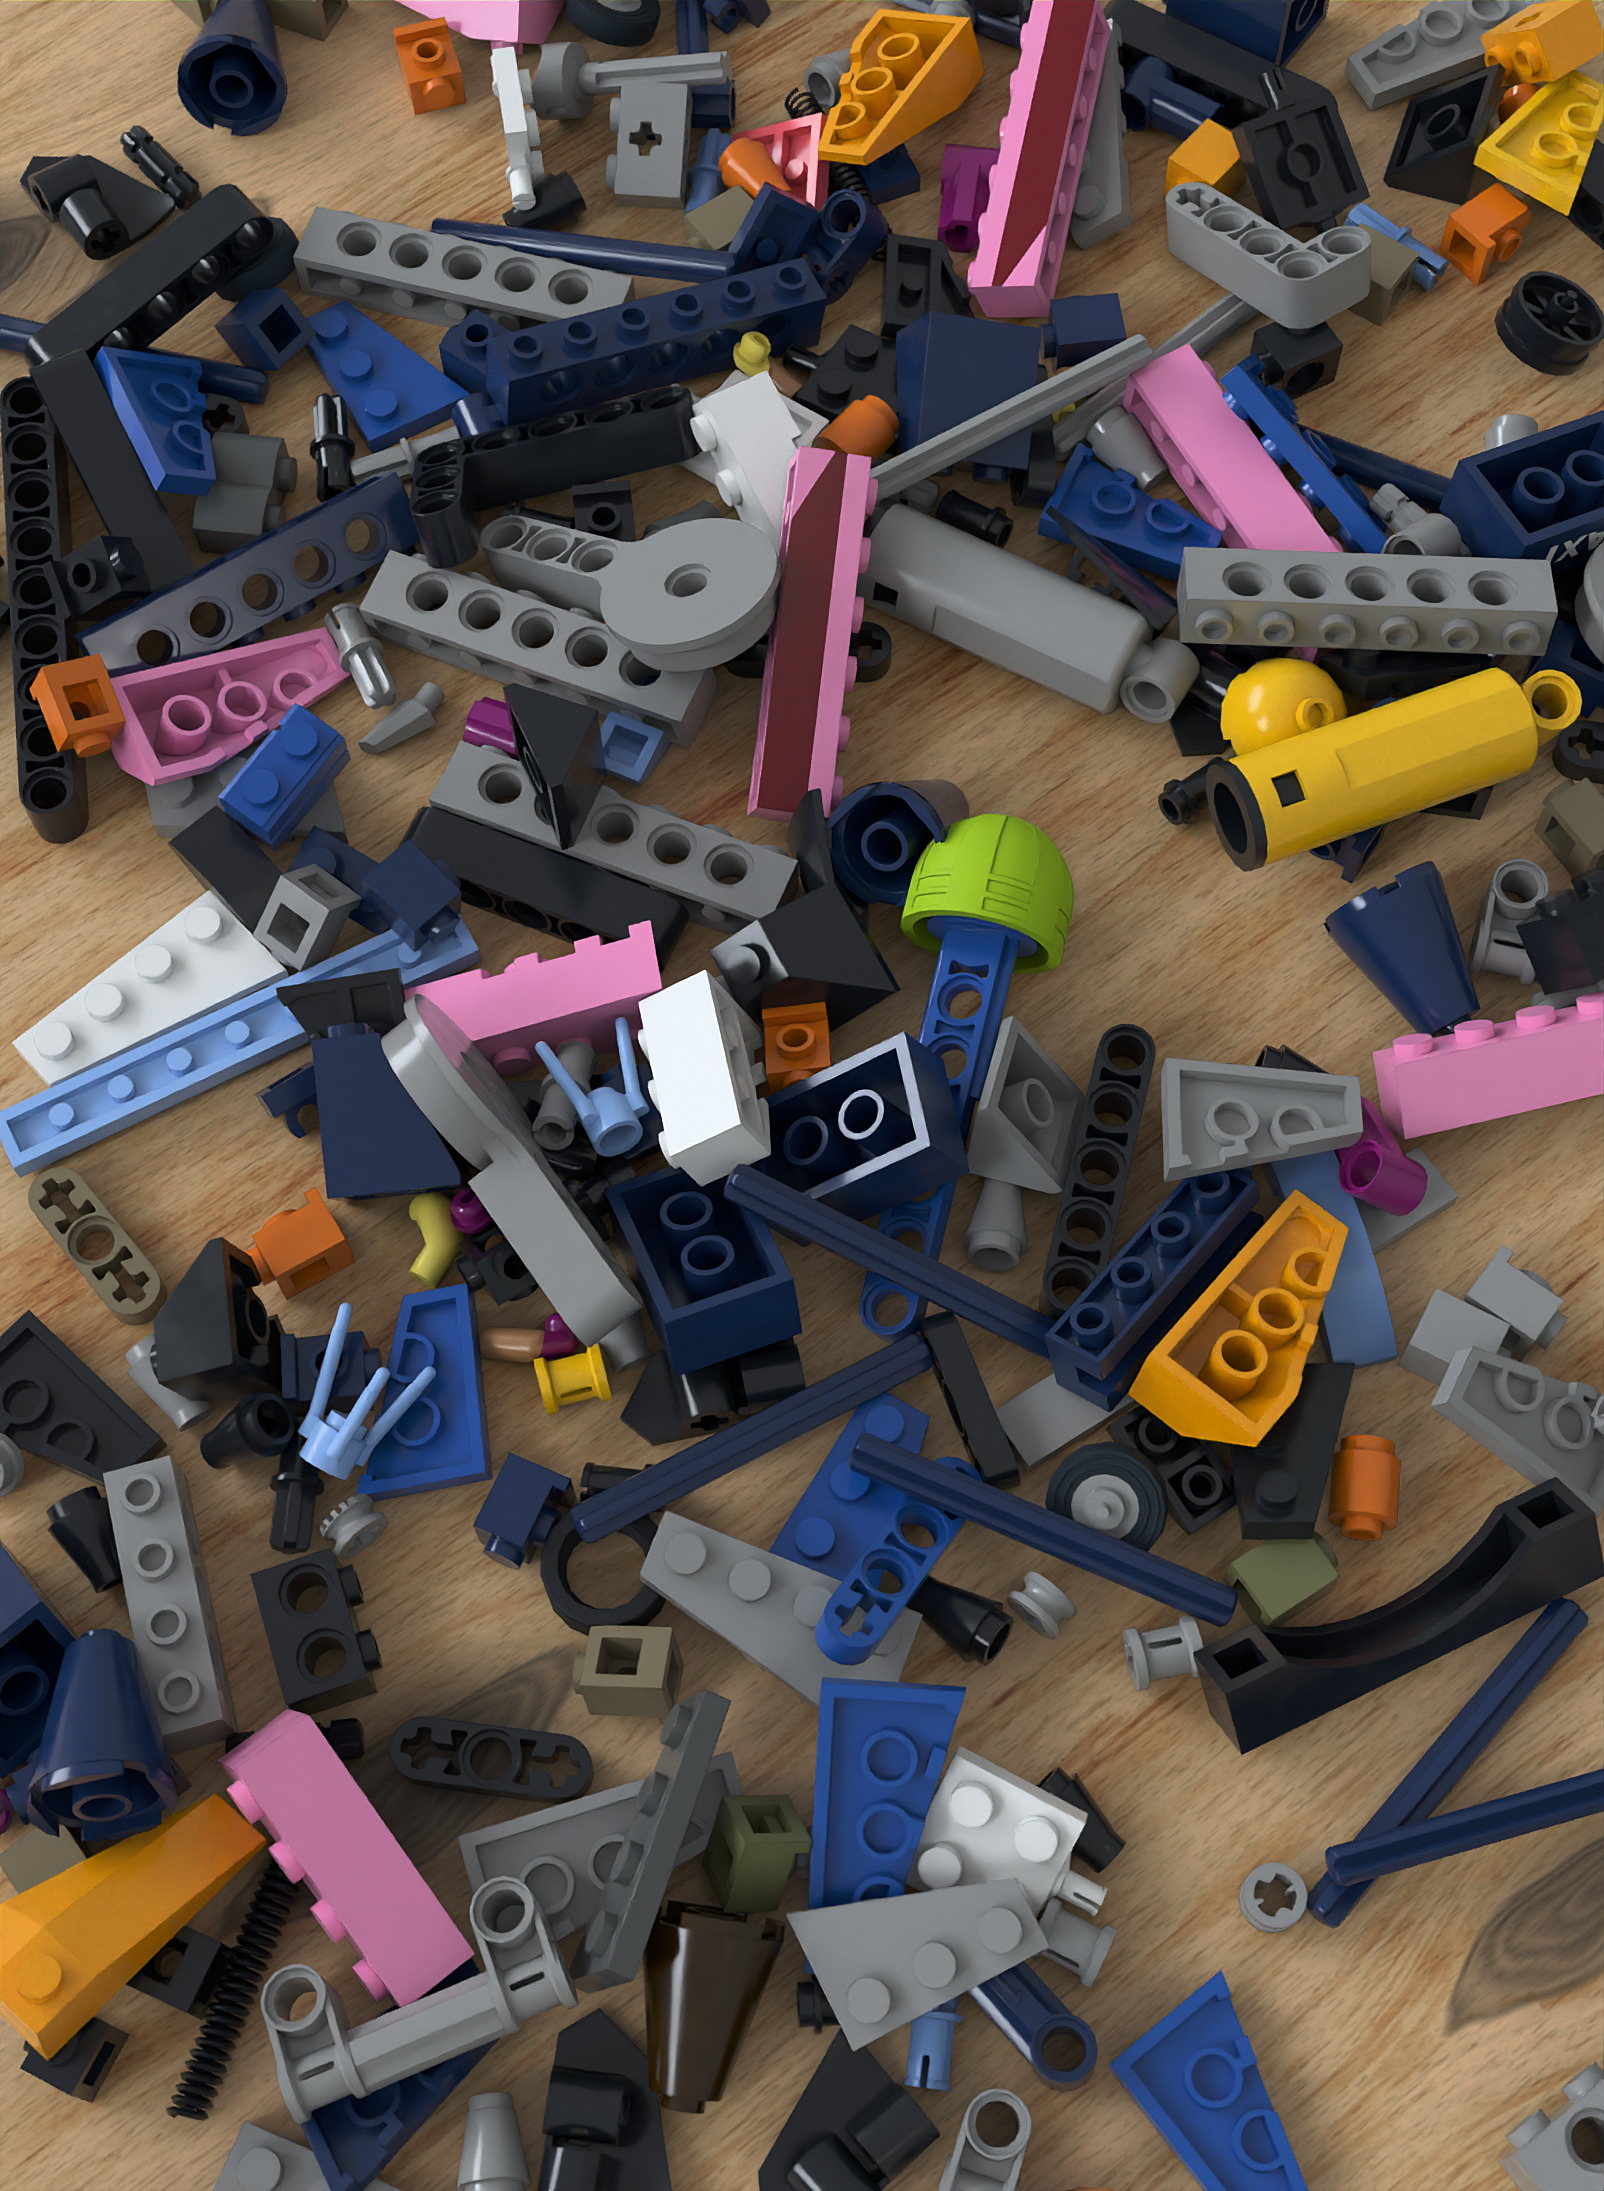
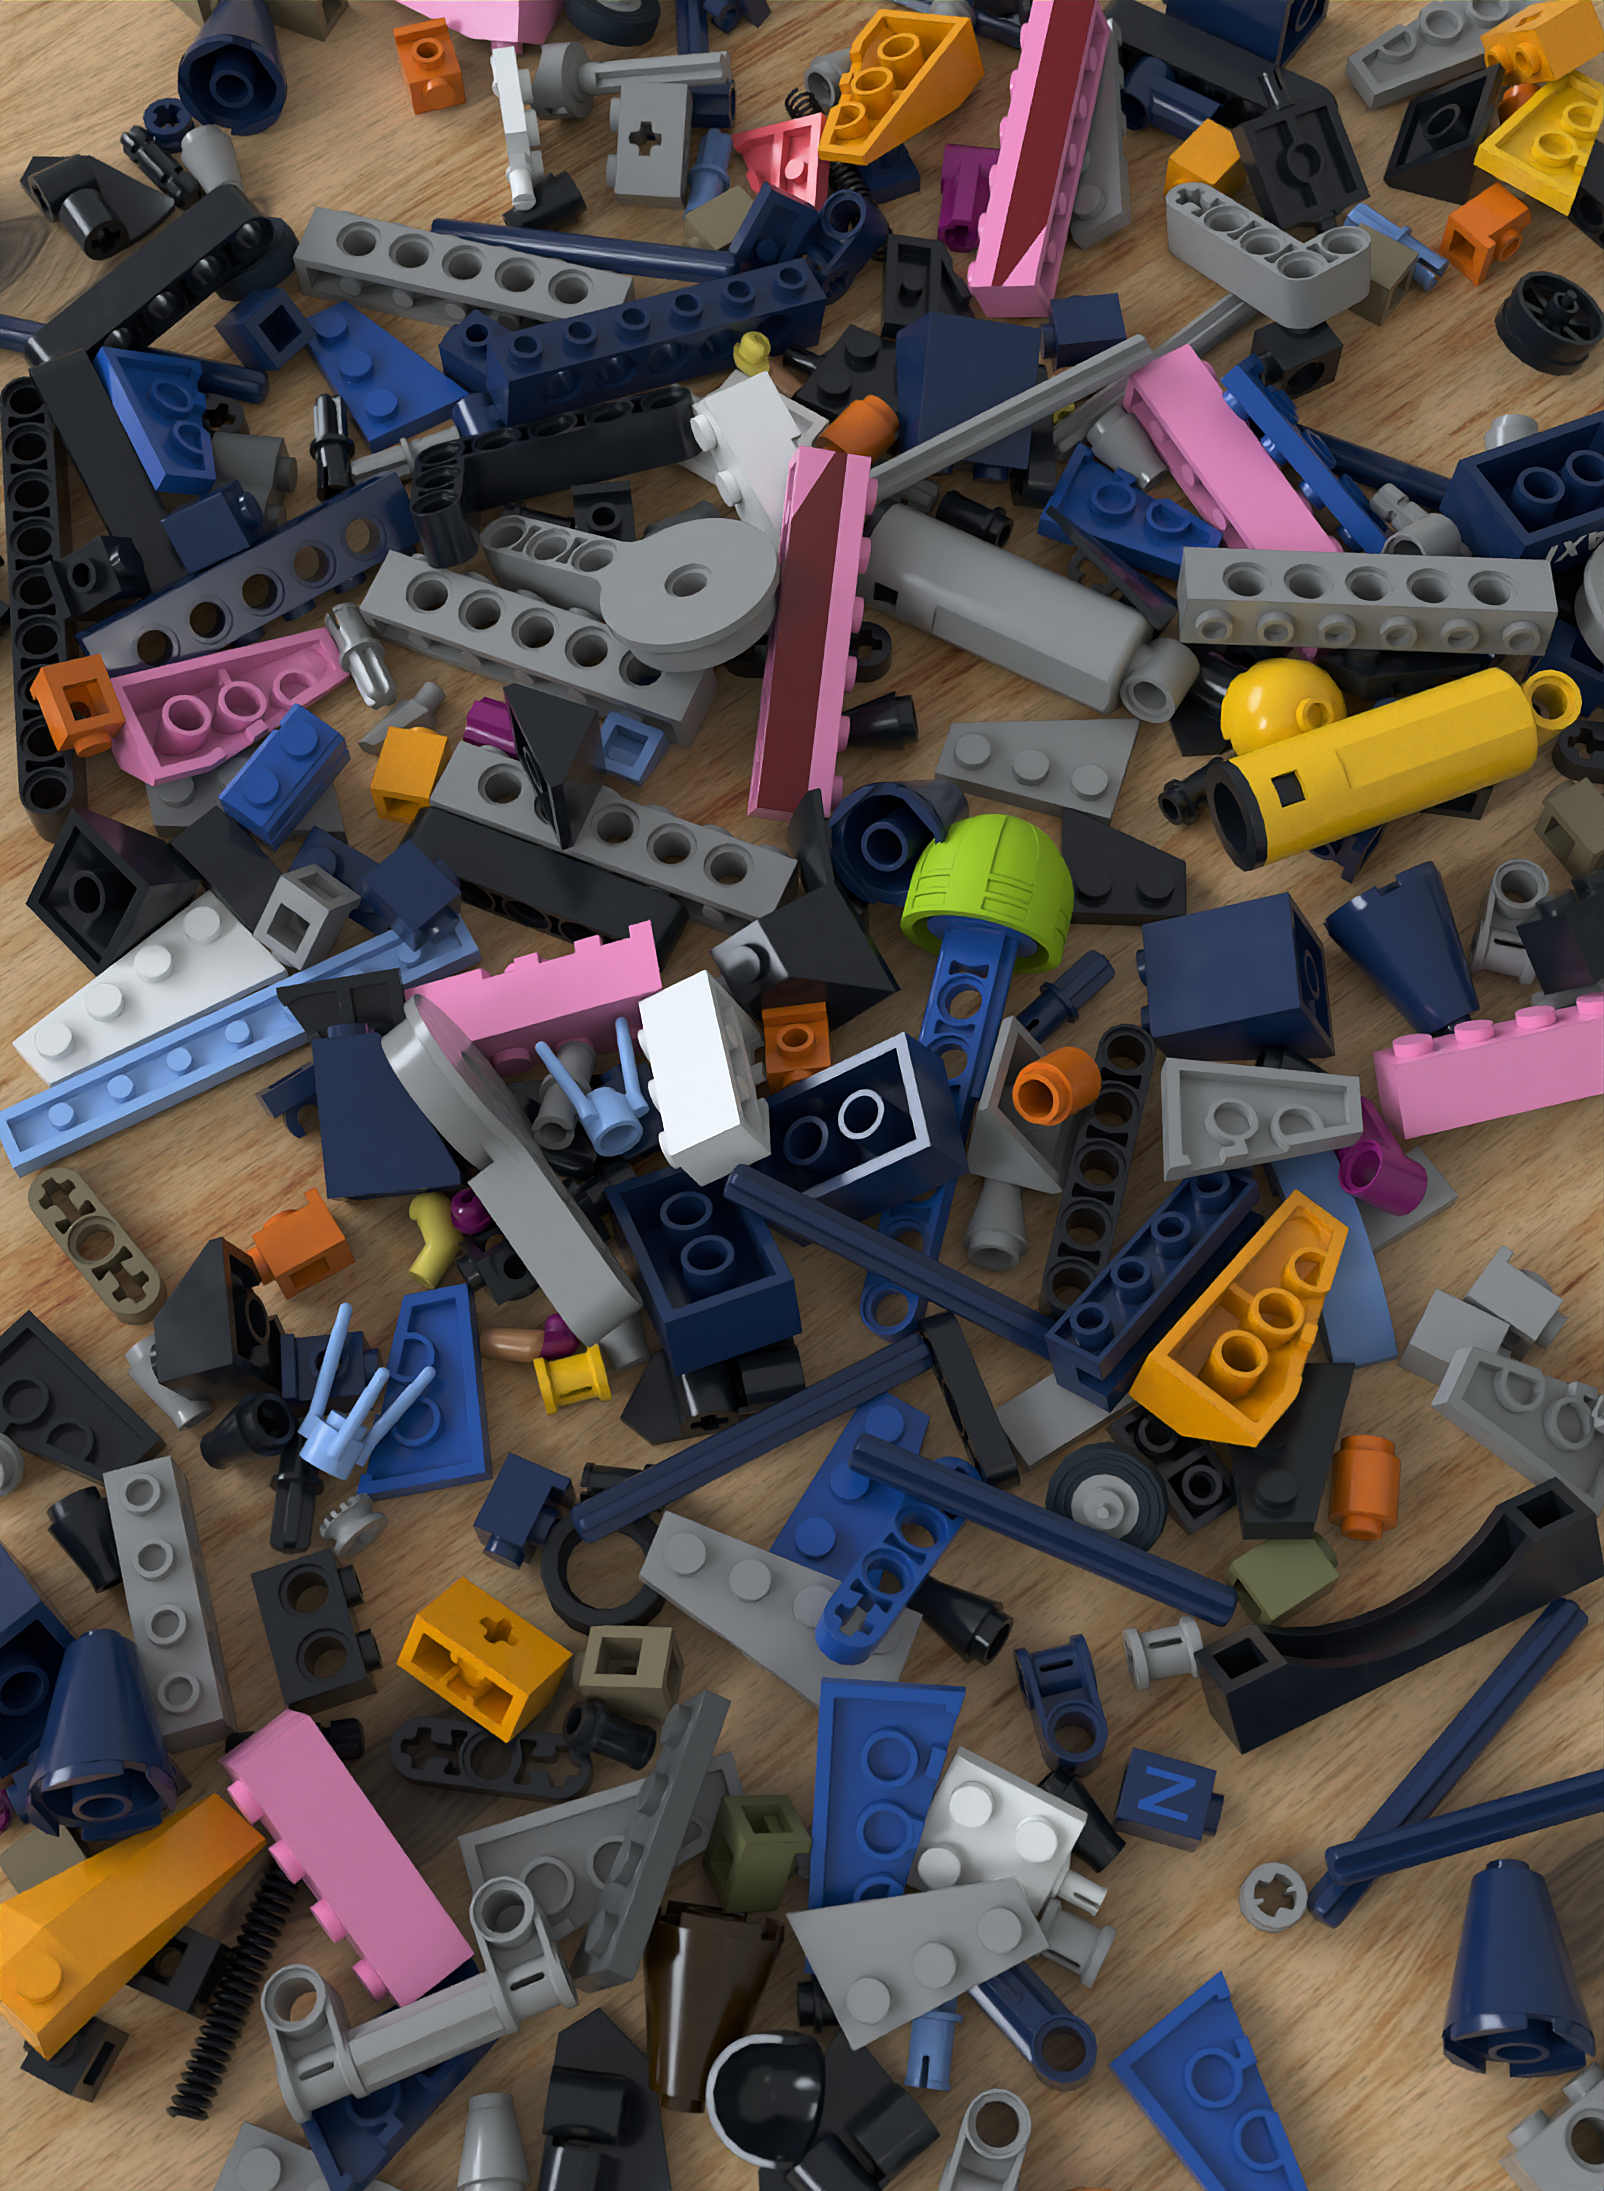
orange cone [718,137,795,201] -> none
light grey bush [1007,1571,1076,1639] -> none
none -> black slope [26,807,203,977]
none -> dark blue bush [143,98,195,154]
none -> dark blue brick [160,479,266,575]
none -> light grey cone [181,125,246,195]
none -> light orange brick [370,726,452,824]
none -> light orange brick [396,1576,573,1744]
none -> black pin [562,1699,657,1771]
none -> black helmet [706,2029,826,2170]
none -> black cone [841,691,919,750]
none -> light grey wing [934,718,1141,826]
none -> orange brick [1012,1046,1101,1126]
none -> dark blue piece [1013,1633,1108,1778]
none -> dark blue axle [1015,950,1115,1045]
none -> black wing [1061,808,1186,926]
none -> dark blue brick [1111,1747,1224,1853]
none -> dark blue slope [1136,892,1335,1061]
none -> dark blue cone [1442,1859,1596,2078]

